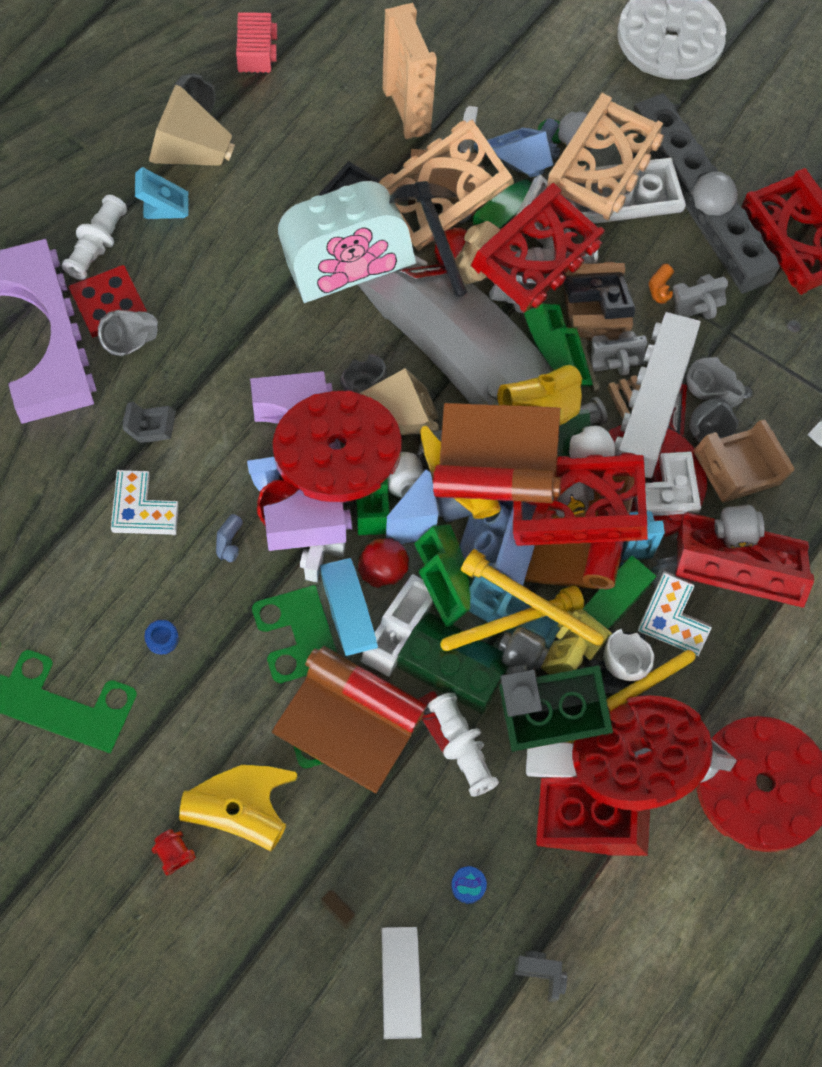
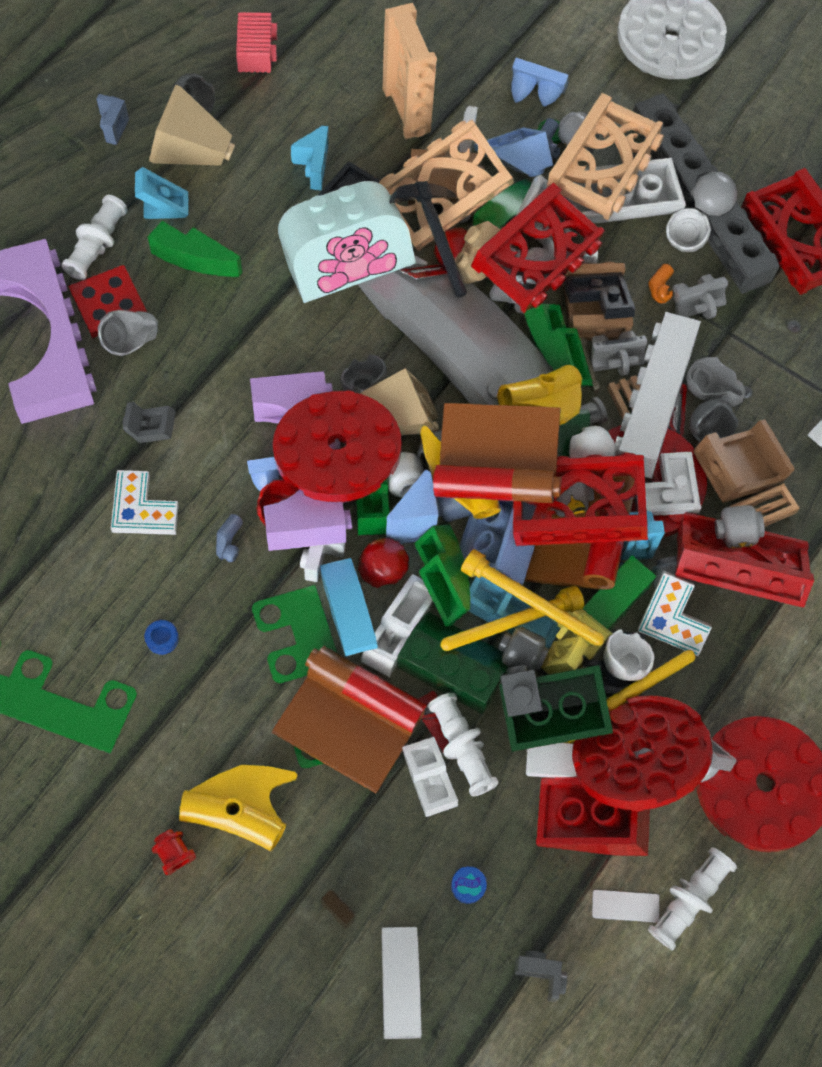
none -> sand blue bracket [96,94,129,145]
none -> green slope [147,221,242,277]
none -> medium azure slope [291,126,329,190]
none -> white slope [402,737,458,817]
none -> light blue tile [511,57,568,107]
none -> white sticker [592,890,659,923]
none -> white piece [648,847,737,950]
none -> white hair [666,208,711,252]
none -> light nougat tile [730,483,800,527]

